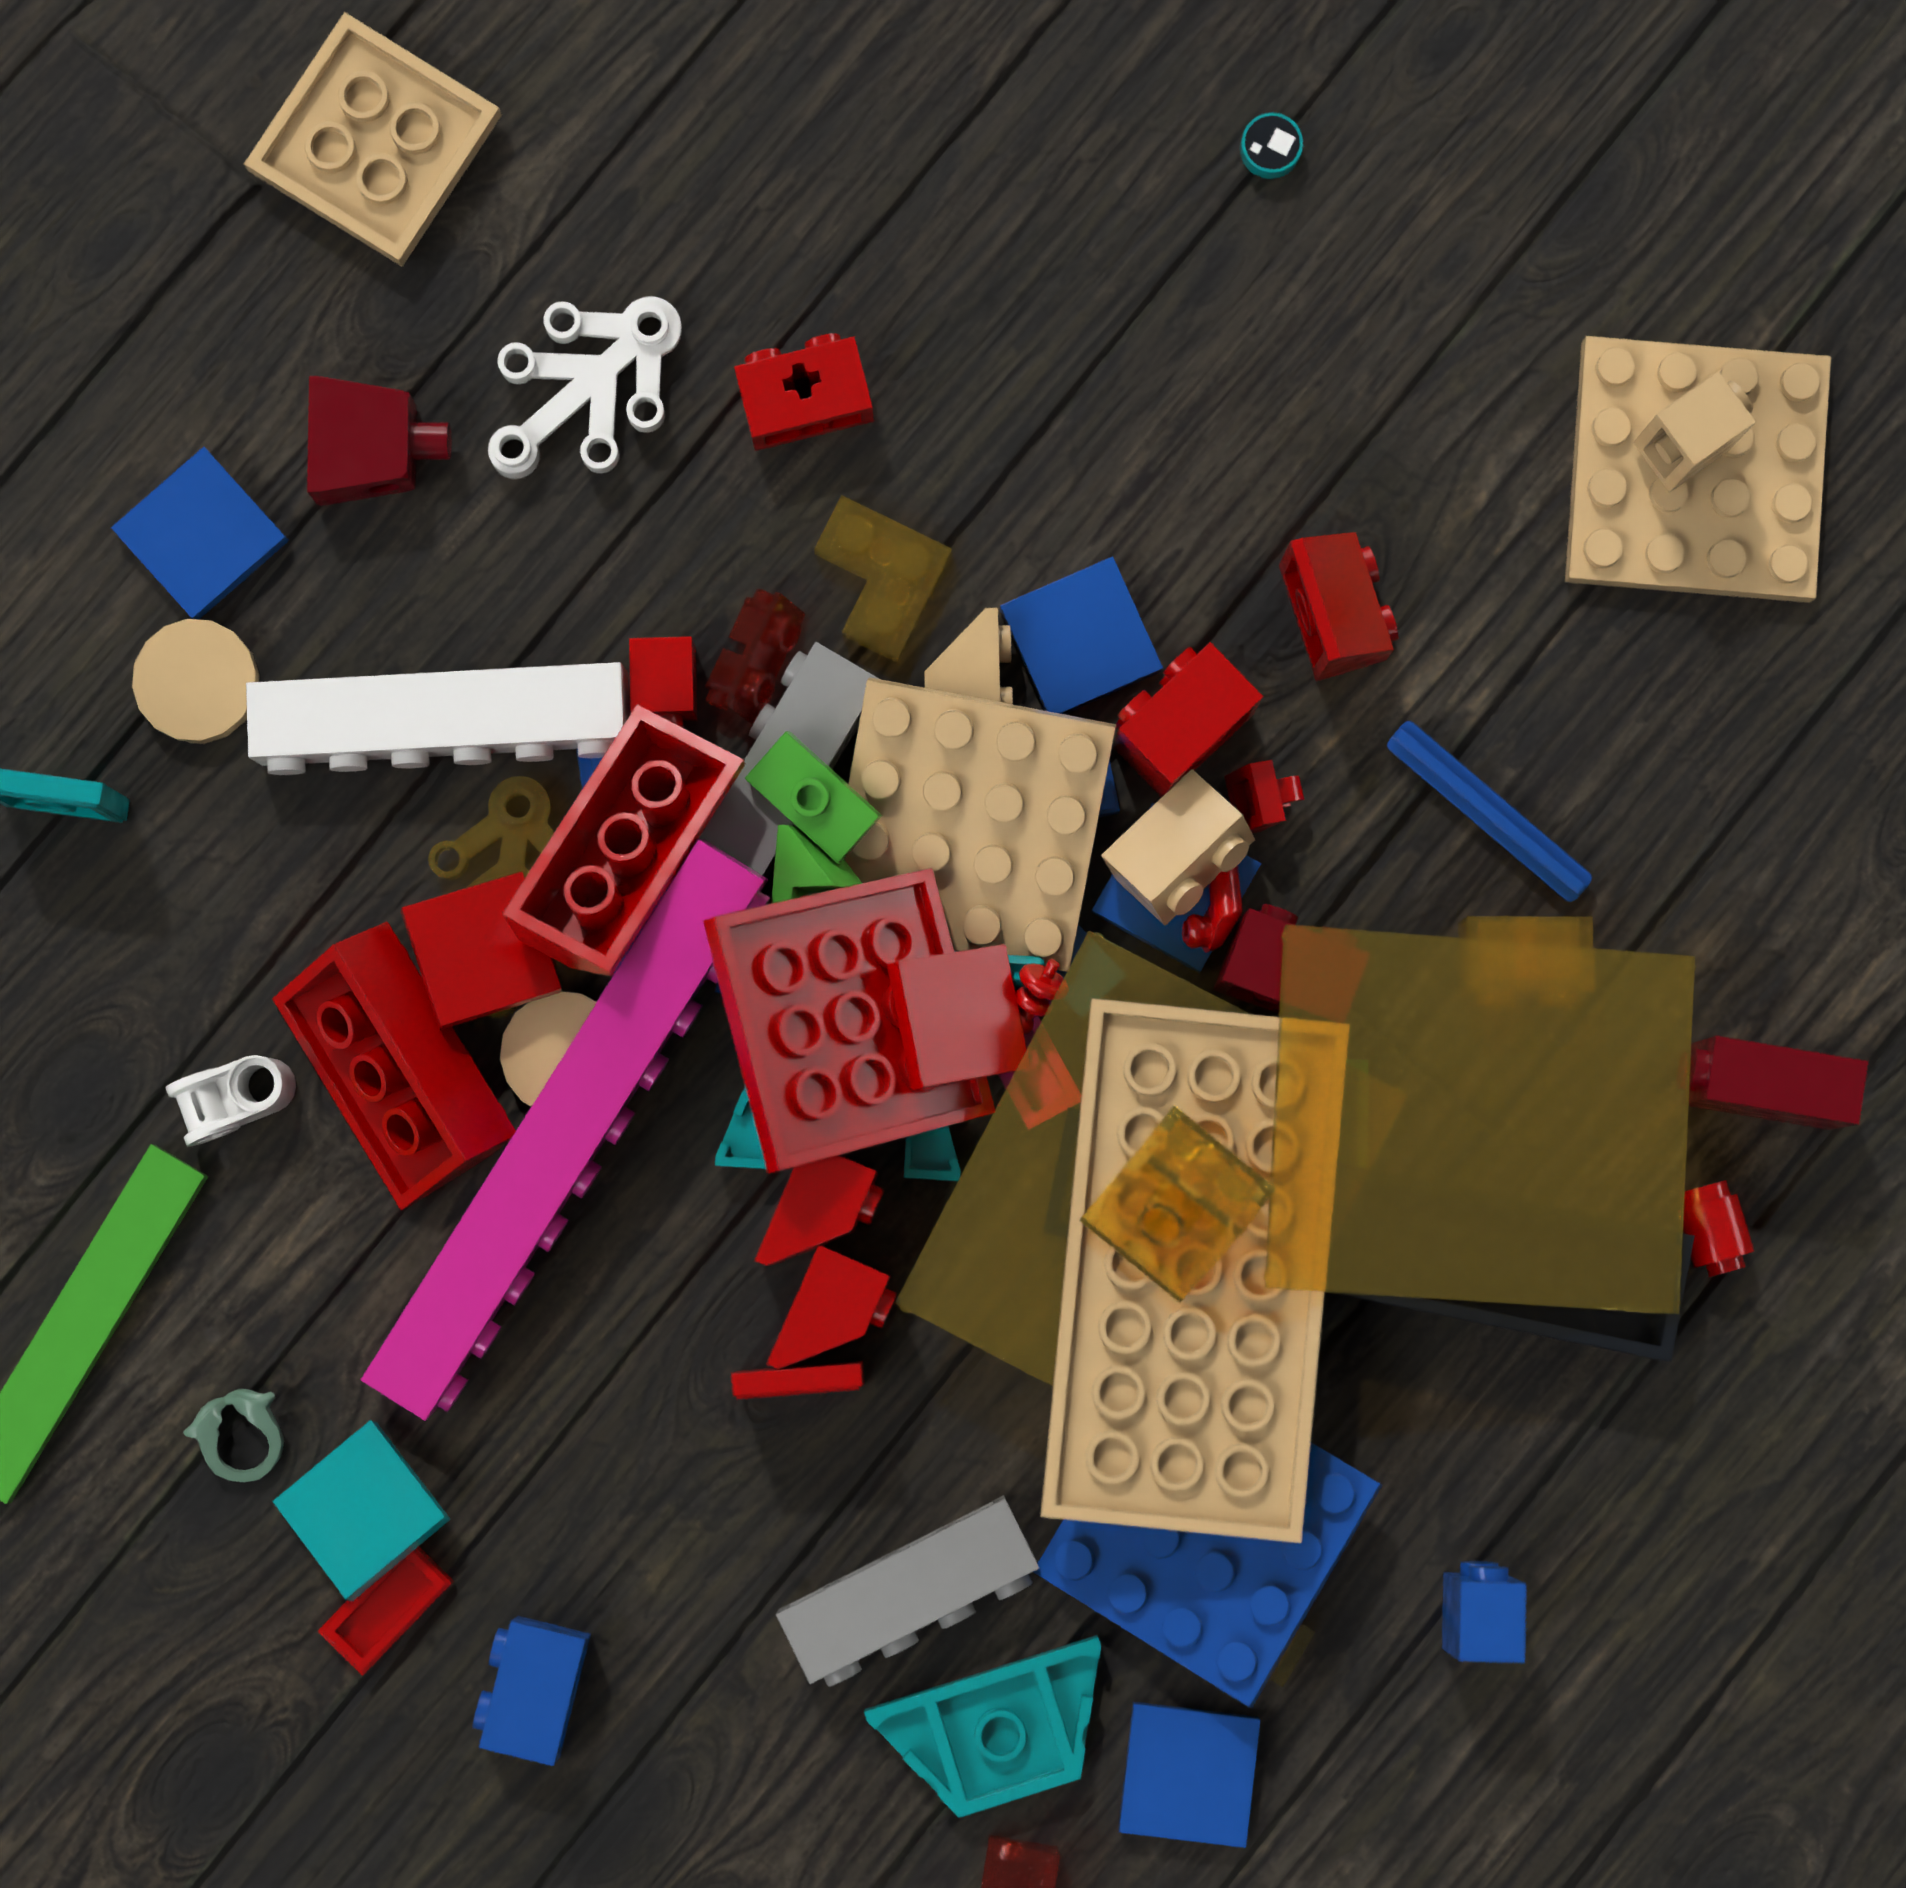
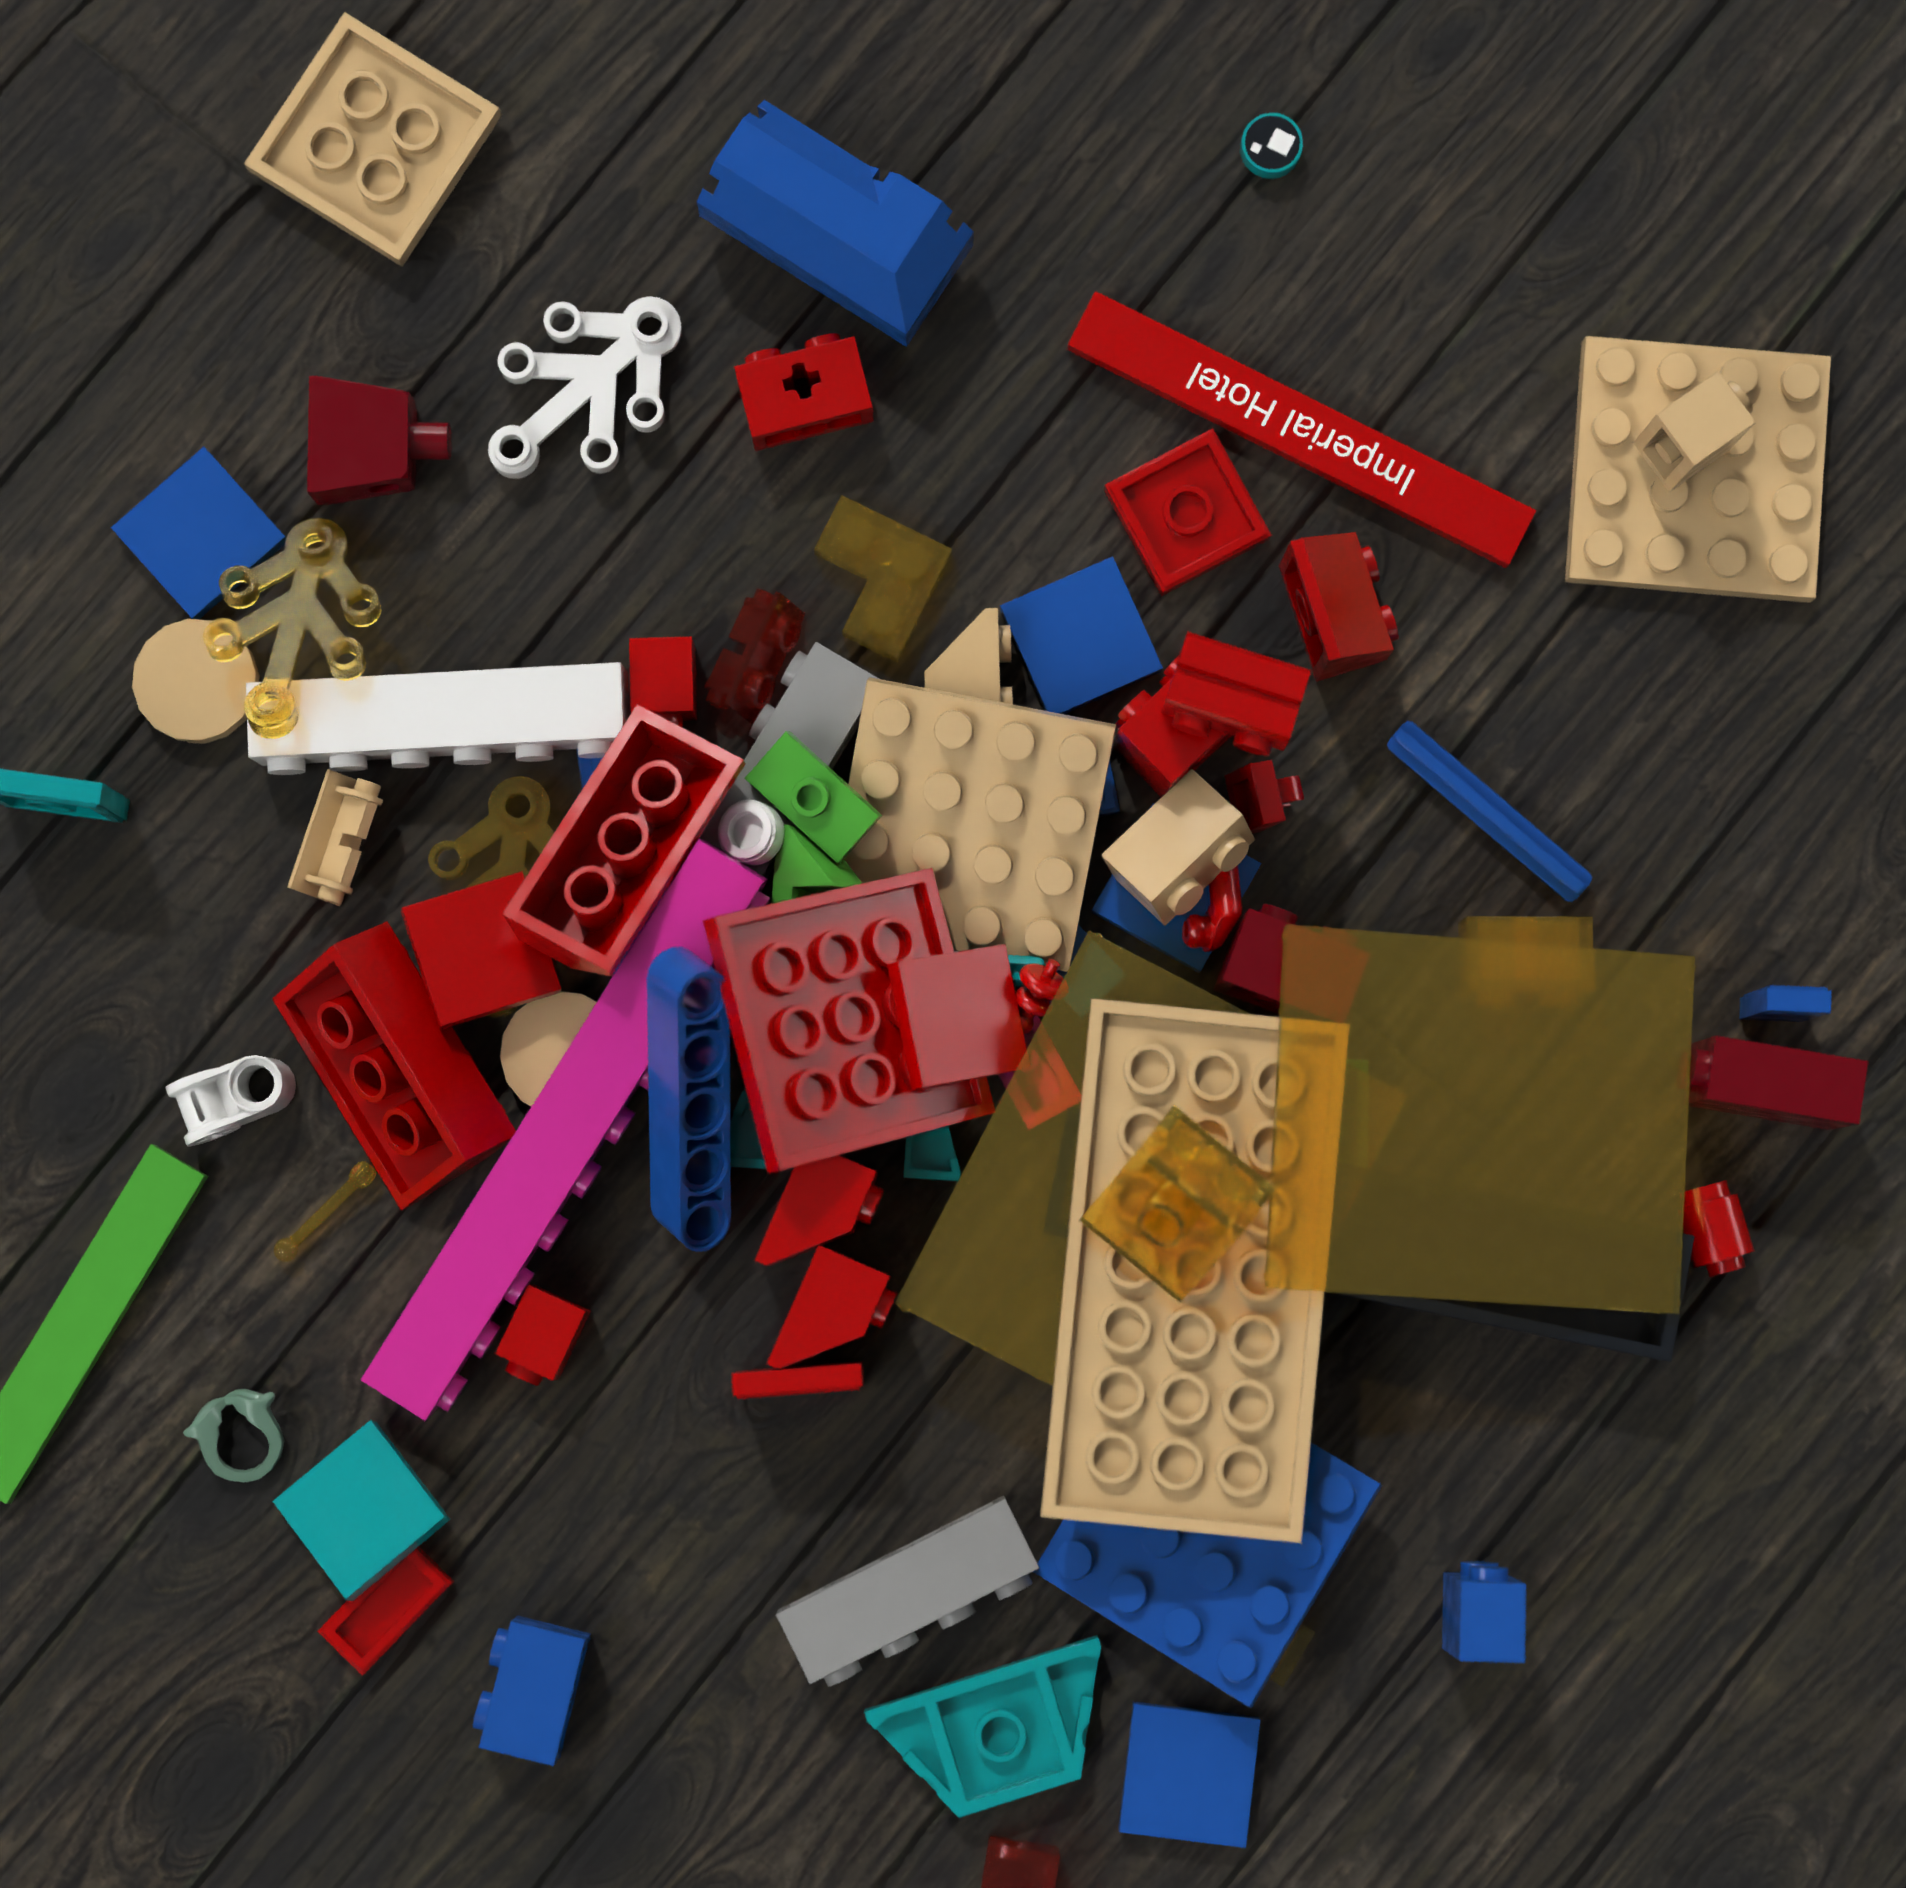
none -> clear yellow plant [203,518,381,739]
none -> clear yellow hinge [274,1161,376,1262]
none -> tan hinge [287,769,383,906]
none -> red brick [495,1284,591,1386]
none -> blue beam [647,947,731,1252]
none -> blue brick [697,100,974,347]
none -> white tile [718,799,785,865]
none -> red tile [1067,291,1536,568]
none -> red tile [1104,428,1272,596]
none -> red brick [1161,631,1311,756]
none -> blue tile [1739,985,1831,1022]

